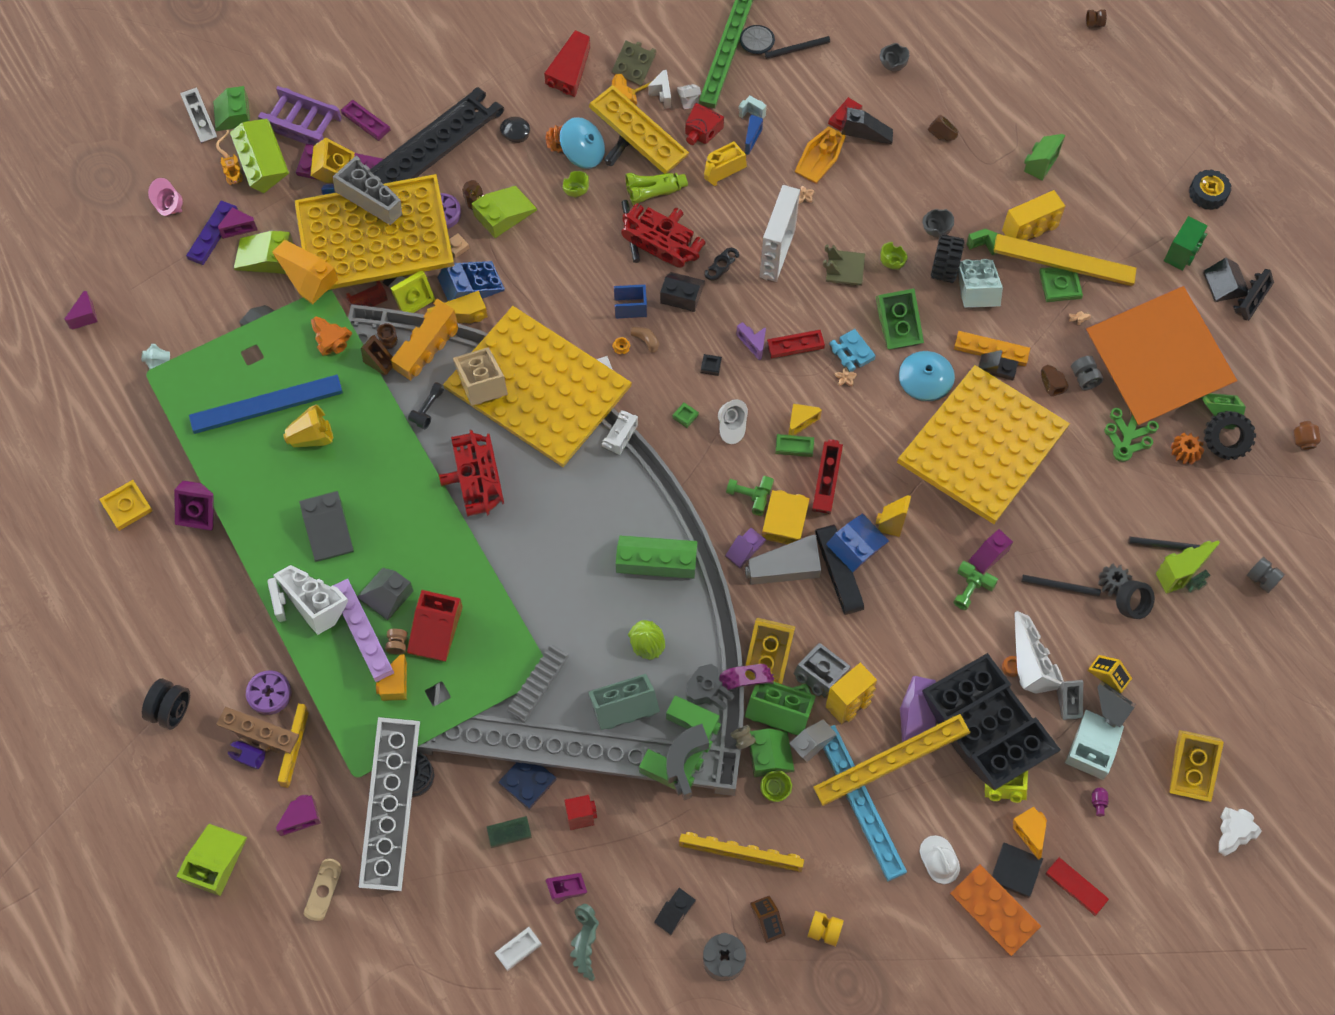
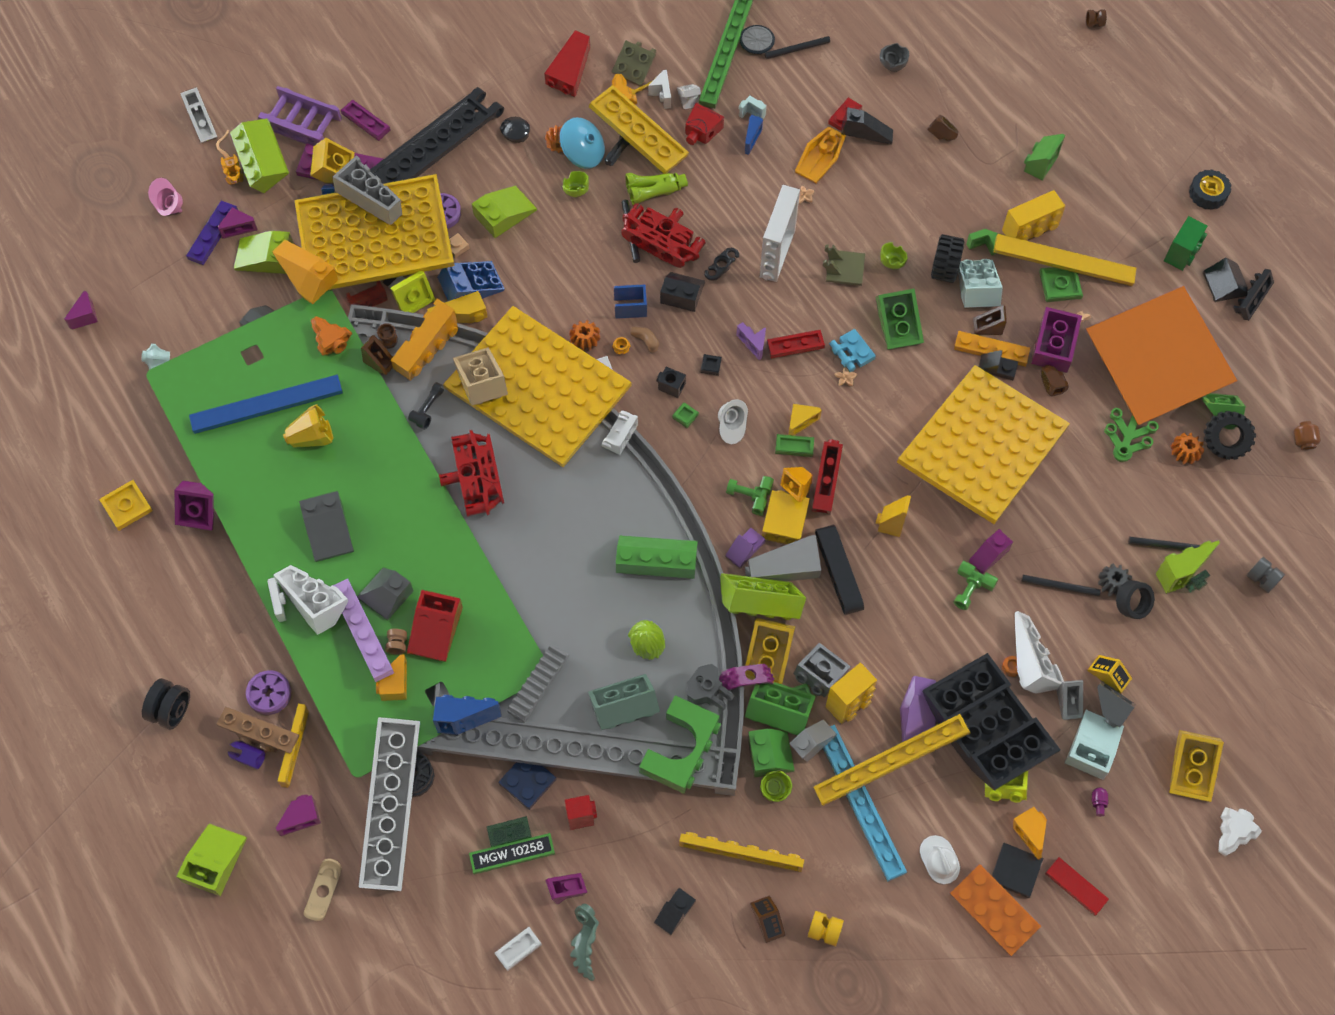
bright green slope [213,86,250,131] -> none
reddish brown rock [462,180,484,210] -> none
dark grey arch [666,724,709,800] -> none
dark grey brick [703,933,746,981] -> none
yellow piece [704,141,747,186] -> none
dark tan wheel [731,725,756,749] -> none
blue slope [826,513,889,572] -> none
medium azure dish [899,351,955,401] -> none
dark grey hair [922,209,954,238] -> none
dark grey wheel [1071,356,1104,390] -> none
none -> blue slope [433,695,502,735]
none -> tile [469,833,555,874]
none -> orange gear [569,320,600,351]
none -> black brick [656,366,686,398]
none -> lime slope [720,573,806,620]
none -> light orange slope [780,467,812,502]
none -> reddish brown slope [973,305,1007,335]
none -> magenta brick [1031,307,1082,373]

